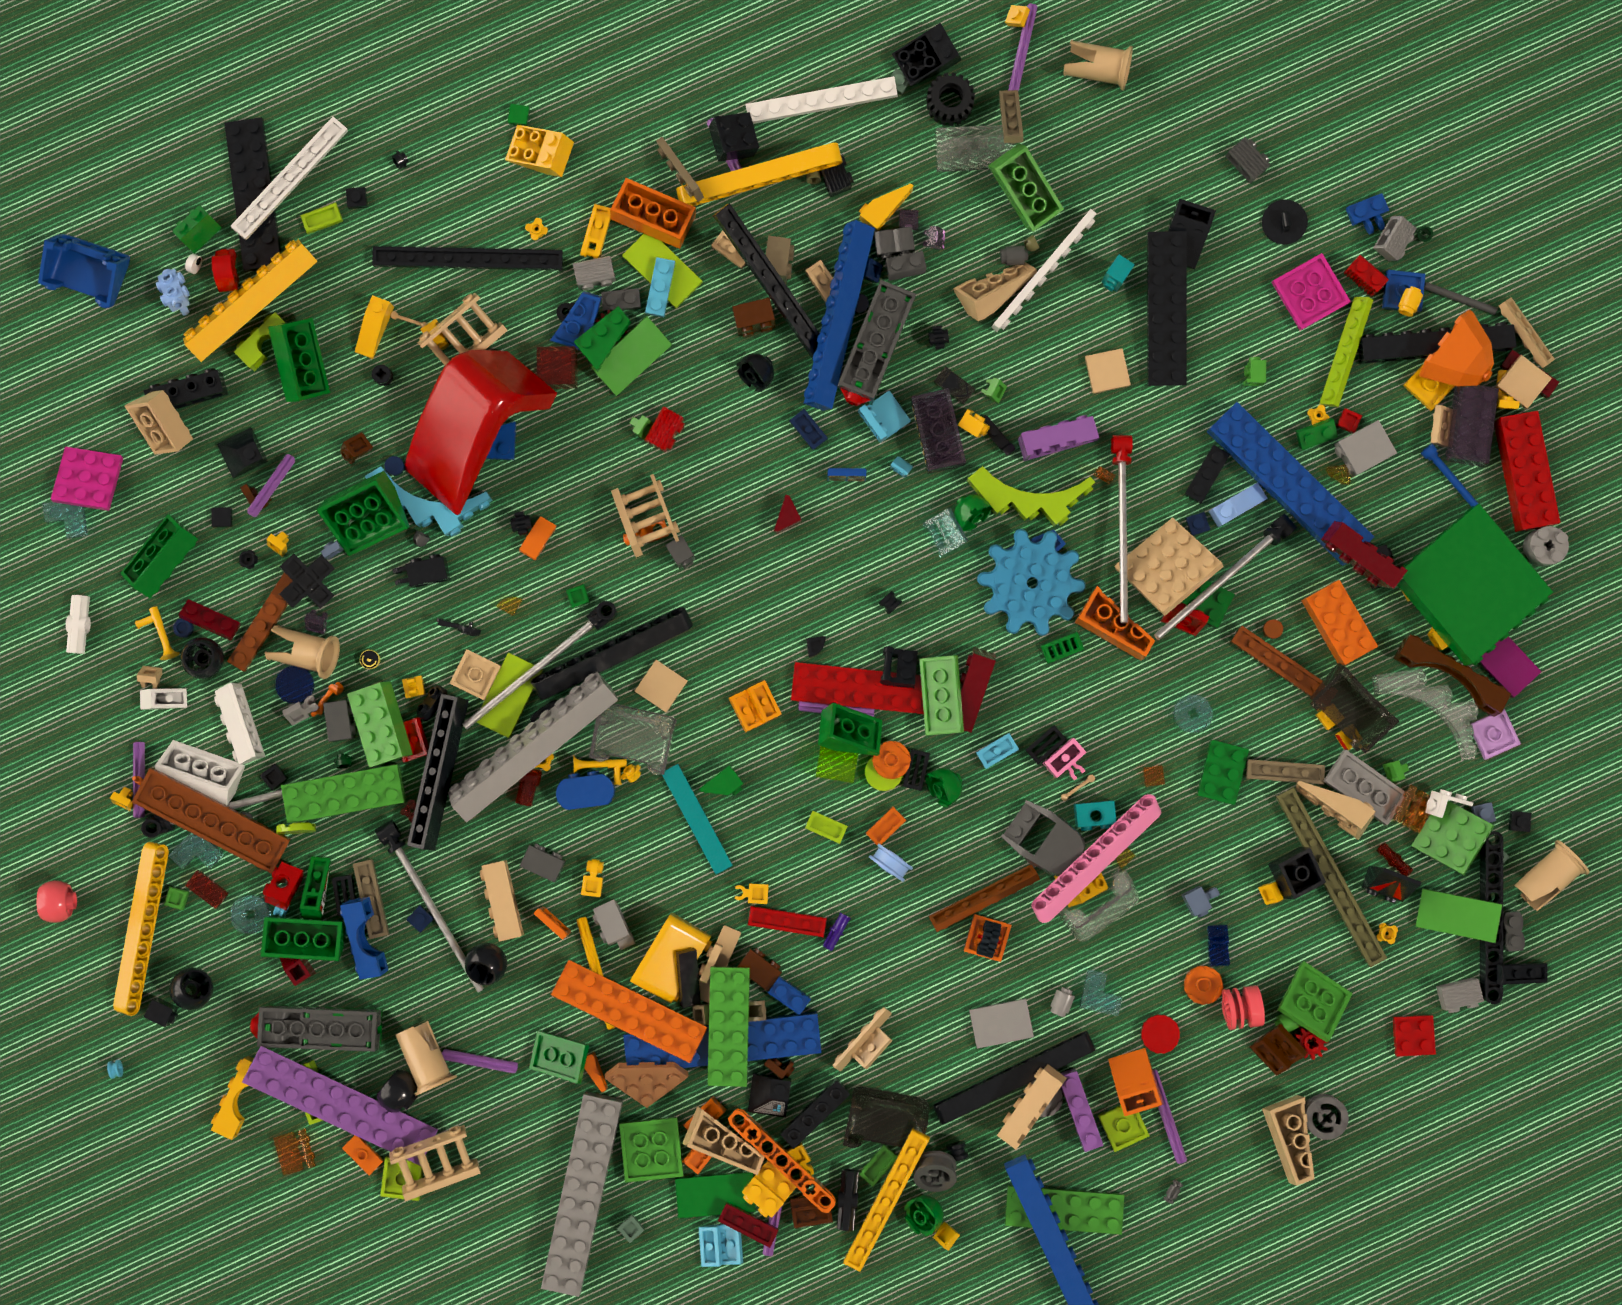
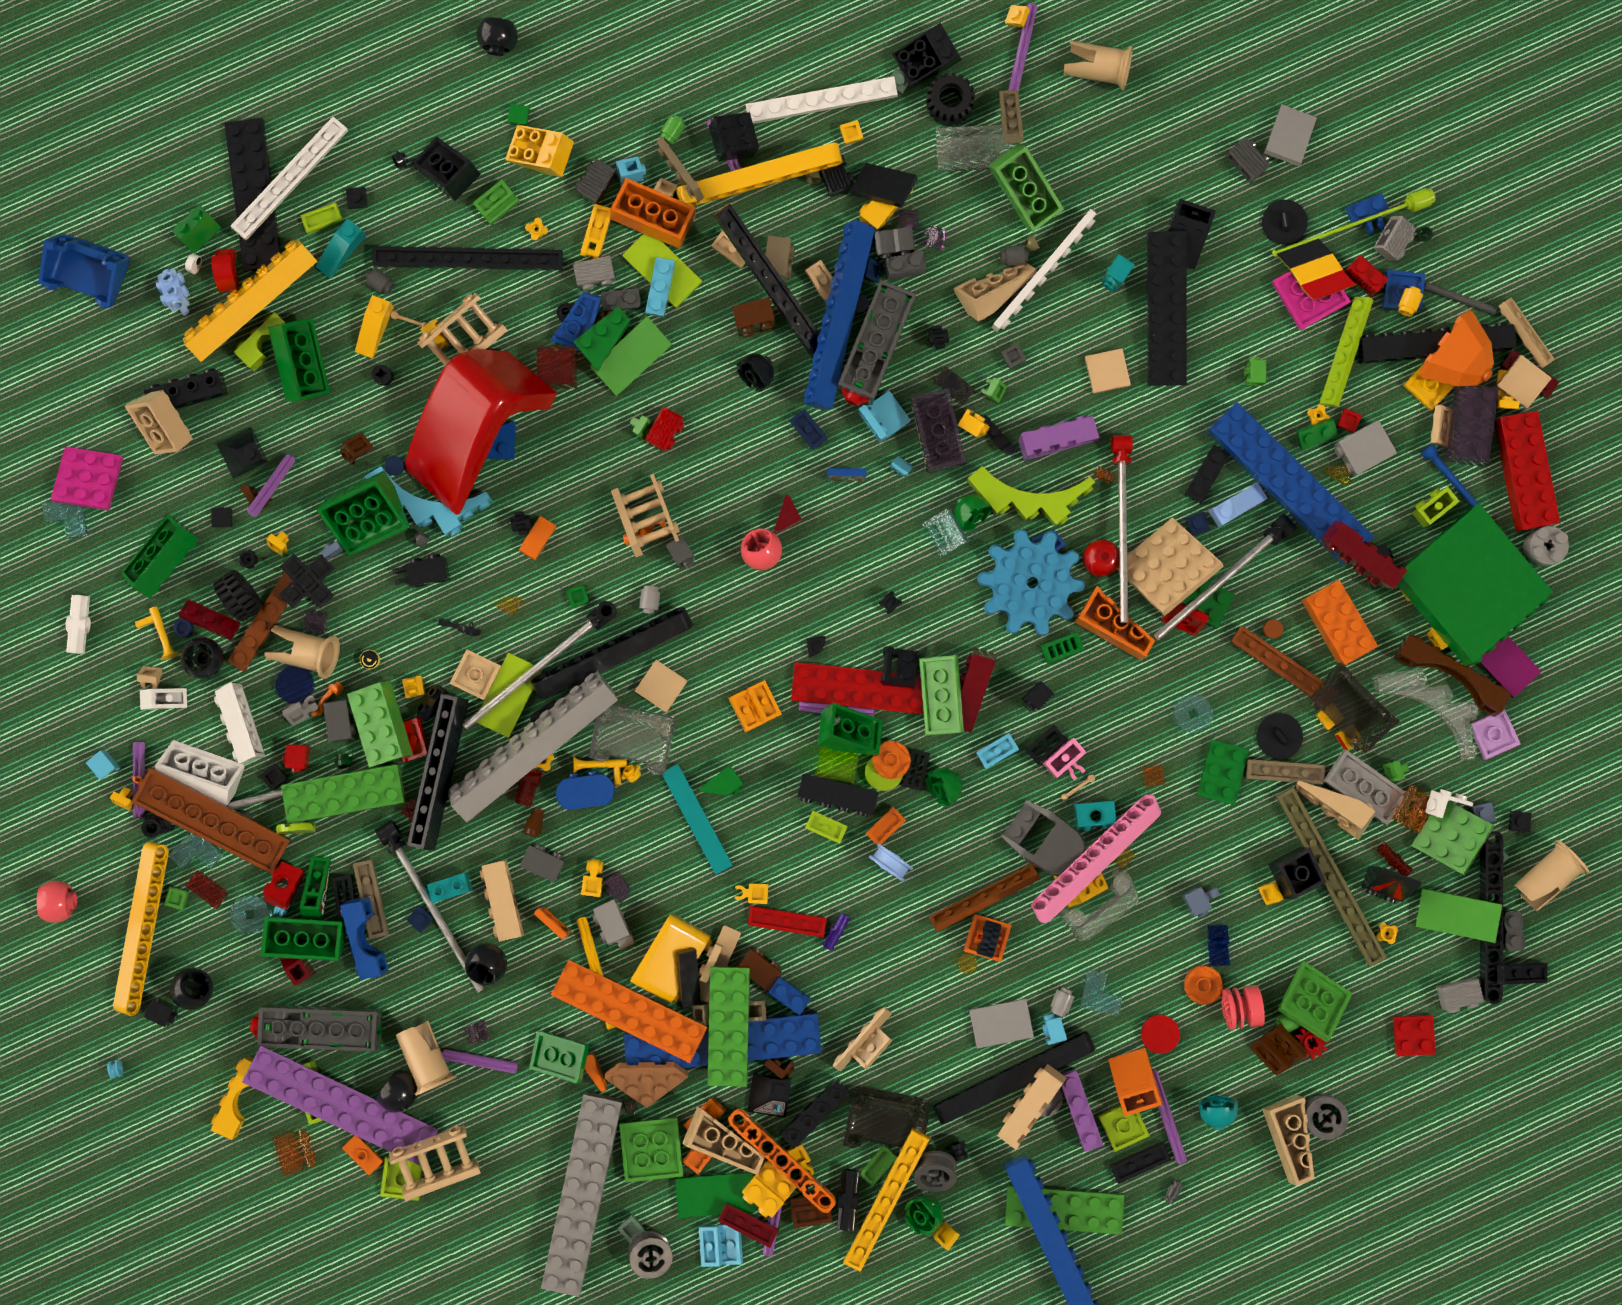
none -> medium azure panel [86,750,121,780]
none -> black tyre [213,570,262,622]
none -> red brick [282,745,310,773]
none -> teal slope [315,218,366,279]
none -> dark grey brick [365,268,395,295]
none -> black slope [411,136,481,201]
none -> teal brick [427,872,473,903]
none -> tile [464,1020,490,1044]
none -> bright green plate [473,179,520,225]
none -> black wheel [476,17,518,56]
none -> reddish brown cone [523,808,545,838]
none -> dark grey brick [576,158,617,205]
none -> brick [602,872,632,903]
none -> medium azure brick [616,157,646,187]
none -> clear smoke plate [623,1095,638,1117]
none -> dark grey wheel [628,1231,672,1279]
none -> light grey brick [639,586,660,614]
none -> tan plate [654,178,678,197]
none -> bright green brick [659,115,685,145]
none -> coral wheel [741,529,782,570]
none -> black brick [797,774,879,817]
none -> yellow plate [840,120,863,145]
none -> black tile [850,163,918,208]
none -> clear yellow tile [957,954,977,974]
none -> dark grey plate [1001,343,1027,370]
none -> black brick [1022,681,1054,712]
none -> medium azure brick [1042,1013,1067,1045]
none -> red cylinder [1082,539,1120,578]
none -> black tile [1110,1141,1171,1184]
none -> teal cylinder [1198,1096,1238,1130]
none -> black shield [1257,713,1303,759]
none -> light grey tile [1264,104,1317,167]
none -> flag [1272,188,1436,301]
none -> lime brick [1412,486,1460,528]

